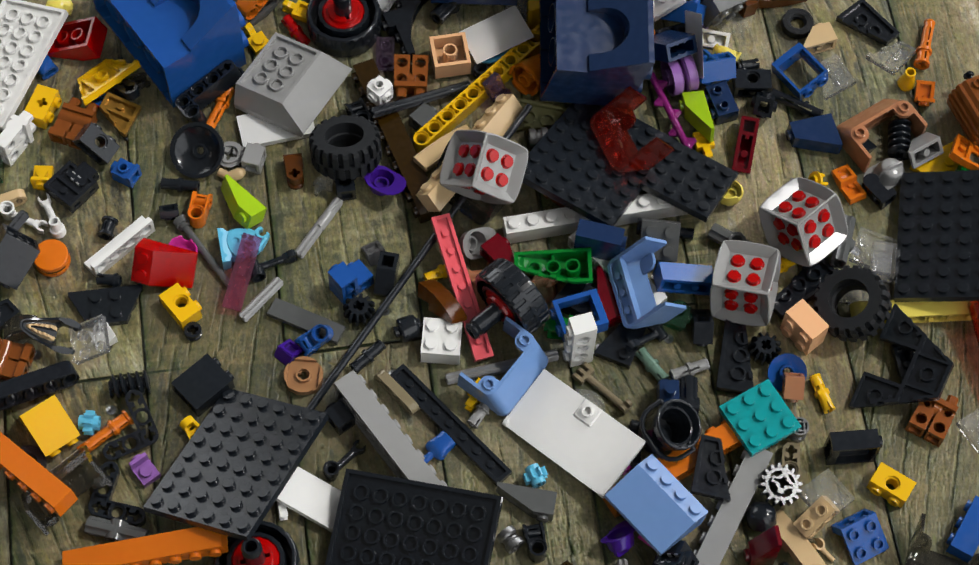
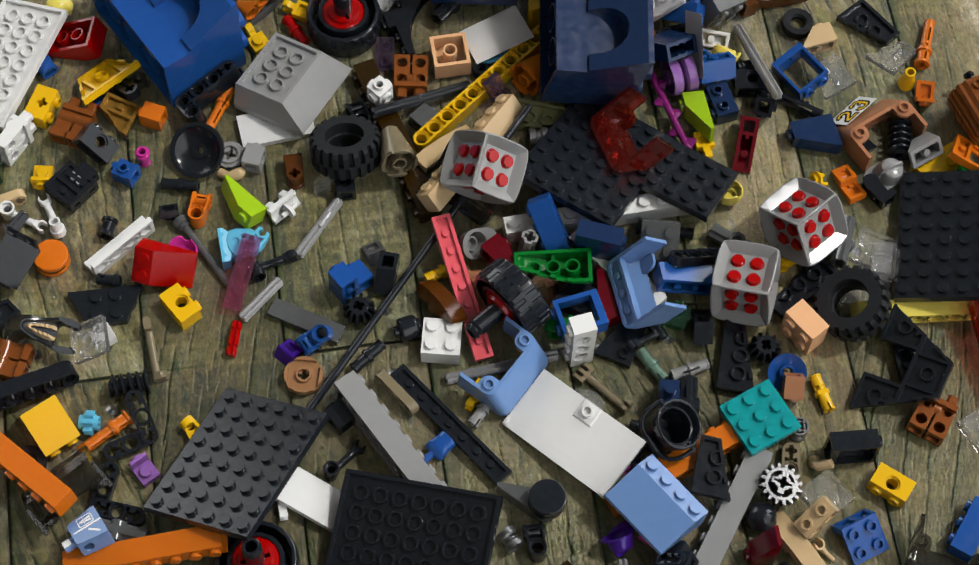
black brick [171,353,235,417] -> none
black bush [184,322,202,342] -> none
dark purple piece [364,165,406,196] -> none
medium azure gear [523,463,548,488] -> none
none -> medium blue torso [61,505,115,556]
none -> dark pink pin [135,146,151,167]
none -> orange brick [137,100,168,131]
none -> dark tan hinge [142,316,170,382]
none -> red axle [225,320,242,358]
none -> white hips [265,189,301,225]
none -> dark tan cone [380,125,418,177]
none -> light grey piece [516,229,539,252]
none -> blue brick [526,192,571,250]
none -> black head [528,479,567,520]
none -> black beam [668,247,720,267]
none -> light grey axle [733,24,783,100]
none -> tan arm [808,455,834,471]
none -> sticker [833,96,877,126]

